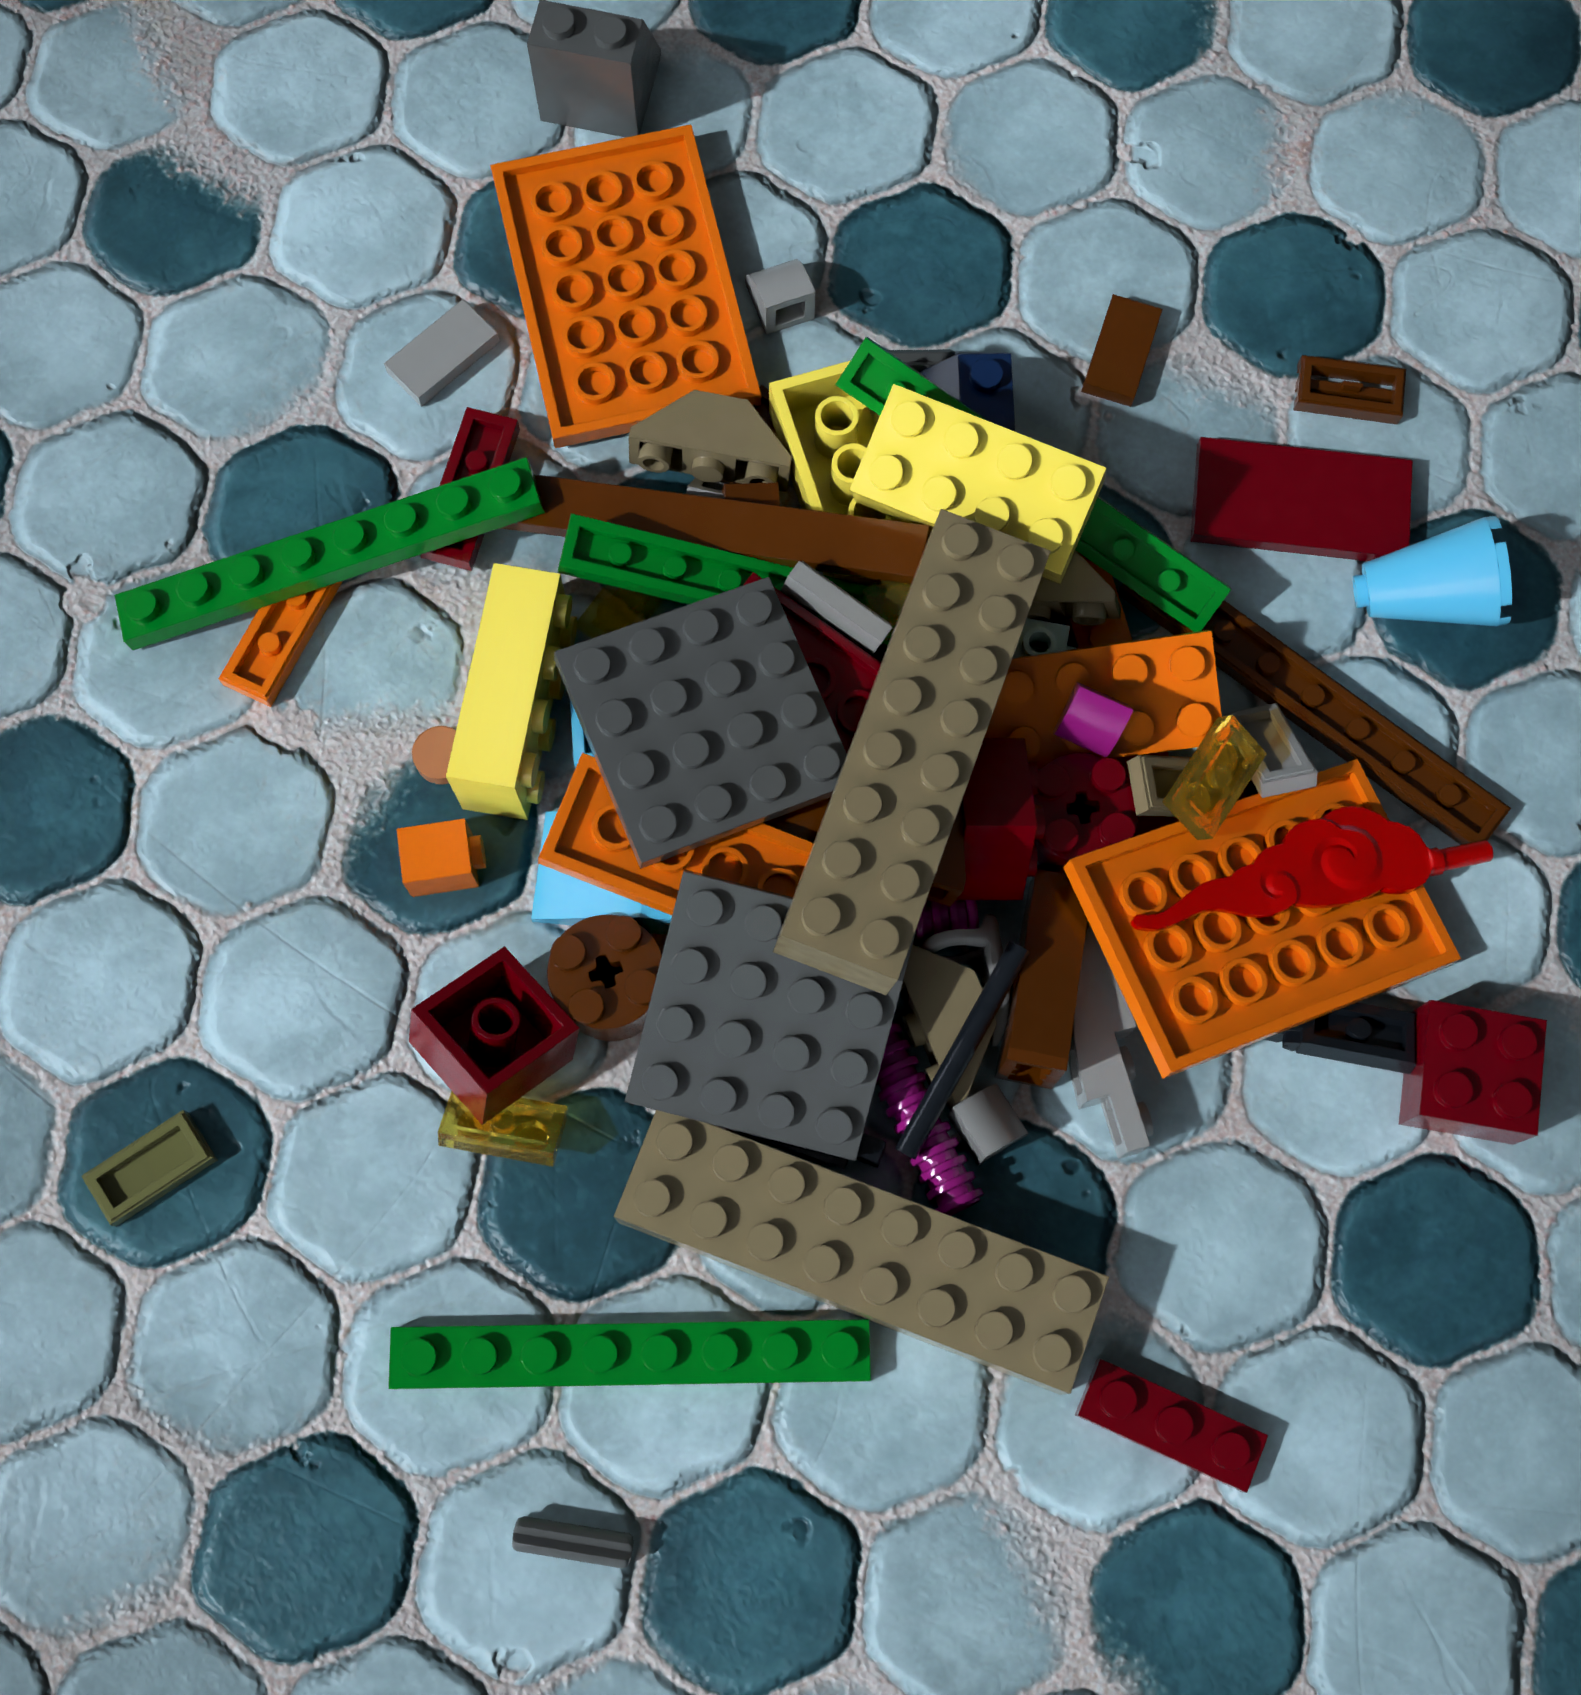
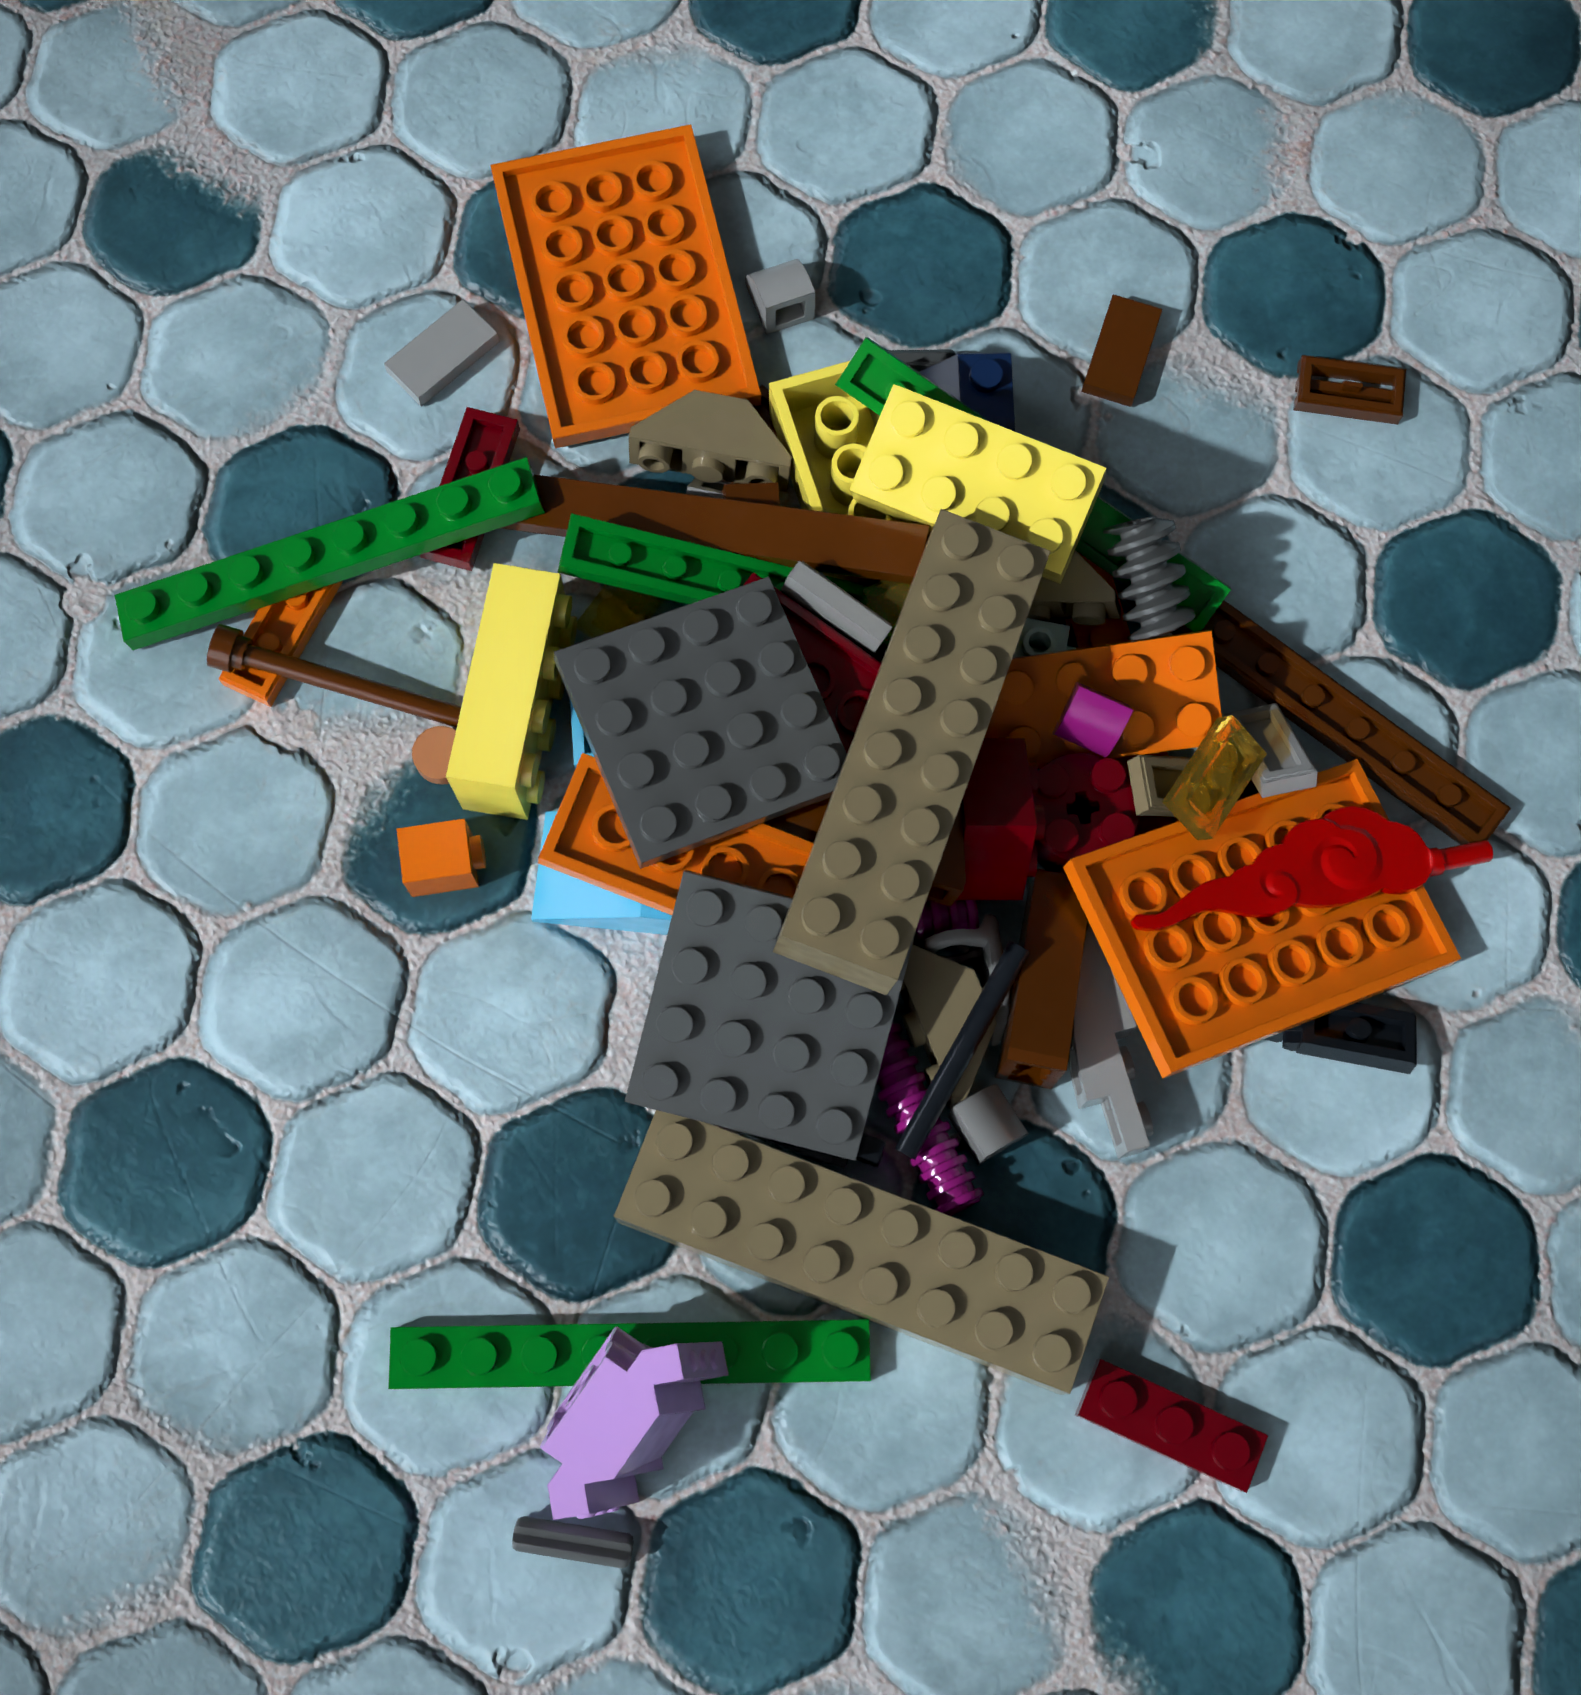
olive tile [81,1110,218,1227] -> none
dark red brick [409,946,580,1125] -> none
clear yellow plate [438,1090,567,1167] -> none
dark grey slope [527,0,661,137] -> none
reddish brown brick [547,915,662,1042] -> none
dark red tile [1190,437,1413,561] -> none
medium azure cone [1352,516,1512,627] -> none
dark red brick [1398,1000,1547,1145] -> none
none -> reddish brown piece [207,624,461,728]
none -> lavender slope [540,1326,728,1520]
none -> dark grey piece [1102,516,1195,640]

